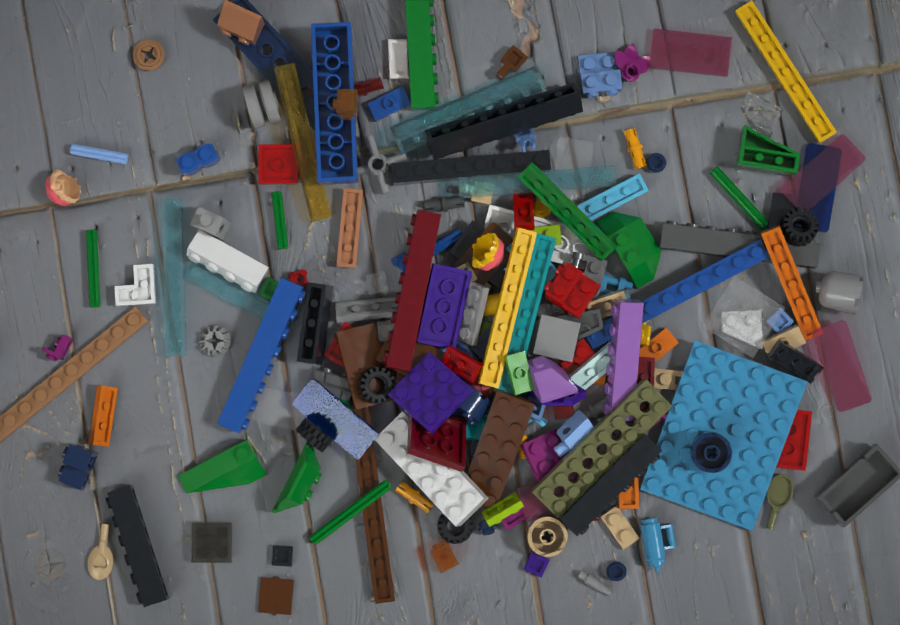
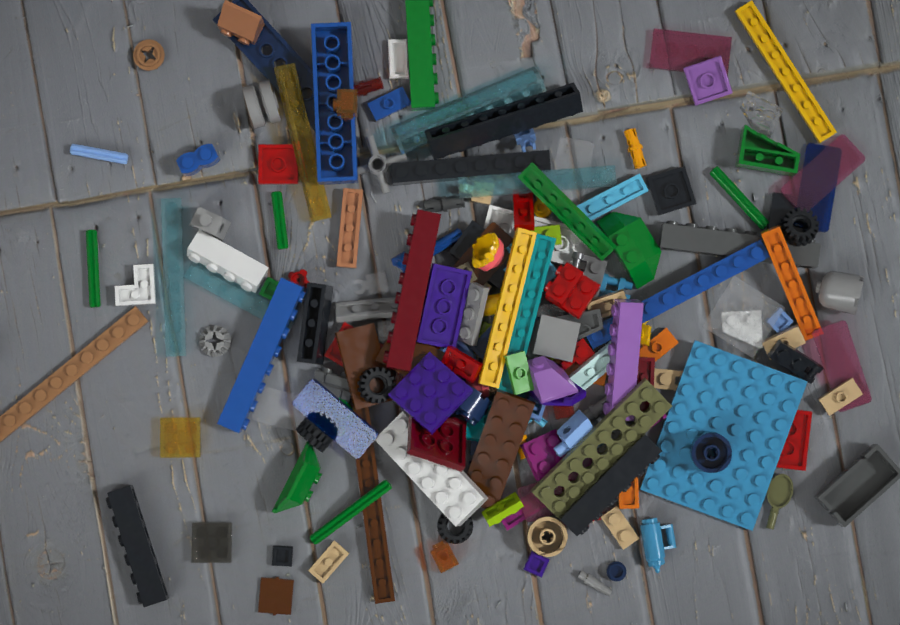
magenta bracket [42,334,74,361] -> none
light nougat hair [45,169,81,206] -> none
dark blue brick [58,444,99,490] -> none
orange plate [88,385,118,447] -> none
tan piece [88,523,114,580] -> none
green wedge [178,440,266,493] -> none
light orange pin [395,480,434,514] -> none
dark blue plate [478,521,498,536] -> none
reddish brown plate [496,45,528,81] -> none
medium blue plate [578,52,622,98] -> none
magenta plate [614,43,650,82] -> none
dark blue plate [646,153,666,173] -> none
none -> clear yellow plate [160,417,201,458]
none -> tan plate [308,540,349,583]
none -> black plate [646,166,697,216]
none -> medium lavender tile [683,55,733,106]
none -> tan plate [818,377,863,416]

